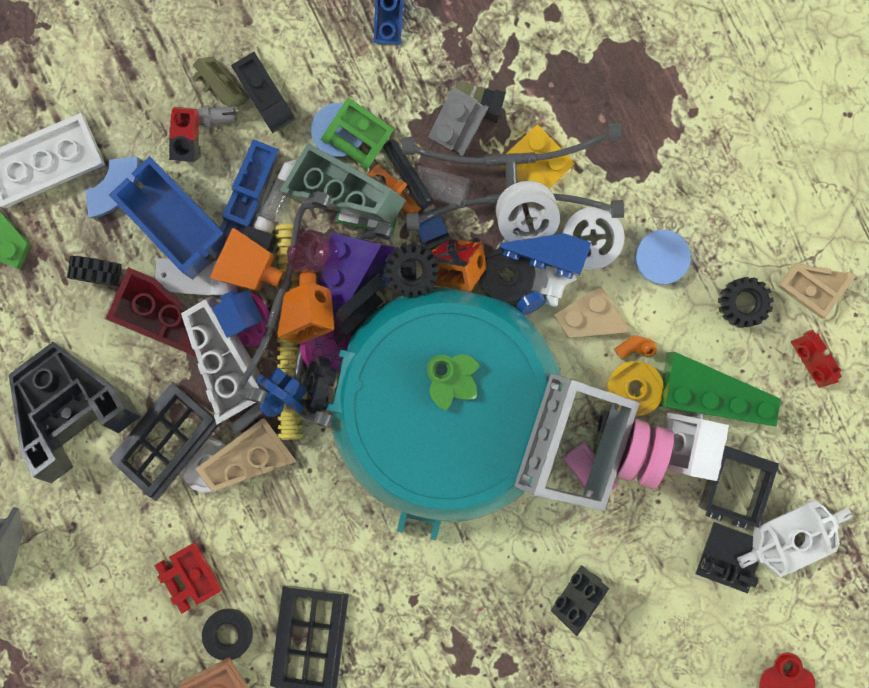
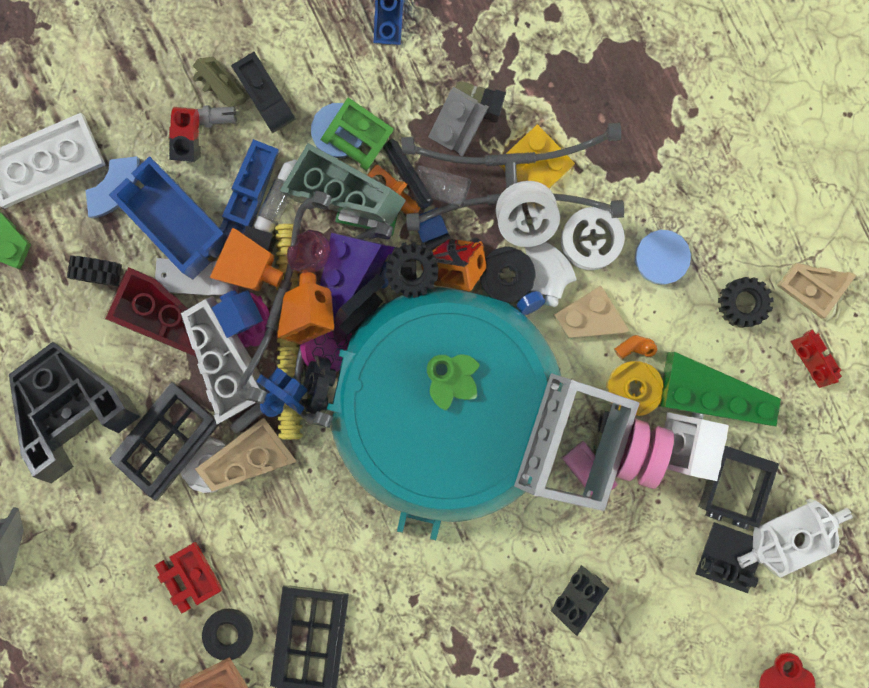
blue slope [499,233,592,279] -> none

